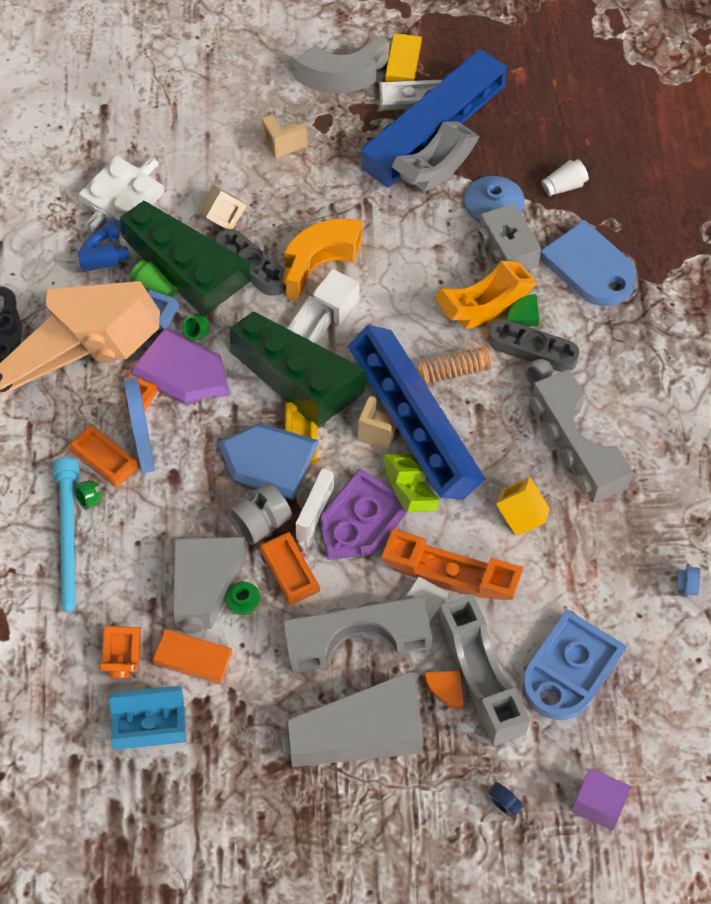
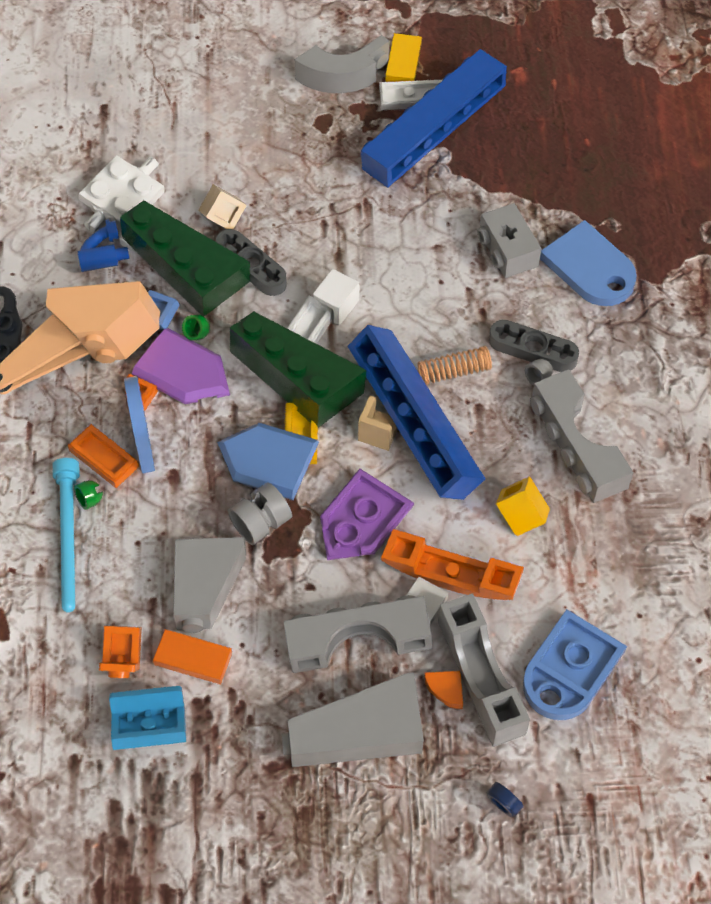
bright green cone [129,260,177,298] -> none
green plate [225,581,260,616] -> none
orange tile [259,532,320,606] -> none
tan panel [262,114,307,158] -> none
light orange arch [283,219,363,301] -> none
white tile [296,468,334,543] -> none
lime slope [383,454,440,513] -> none
light grey arch [392,121,480,191] -> none
light orange arch [434,261,537,329] -> none
medium blue dish [464,176,524,222] -> none
green tile [507,294,539,327] -> none
white cone [541,159,589,197] -> none
medium lavender panel [572,769,631,830] -> none
medium blue plate [677,563,700,598] -> none

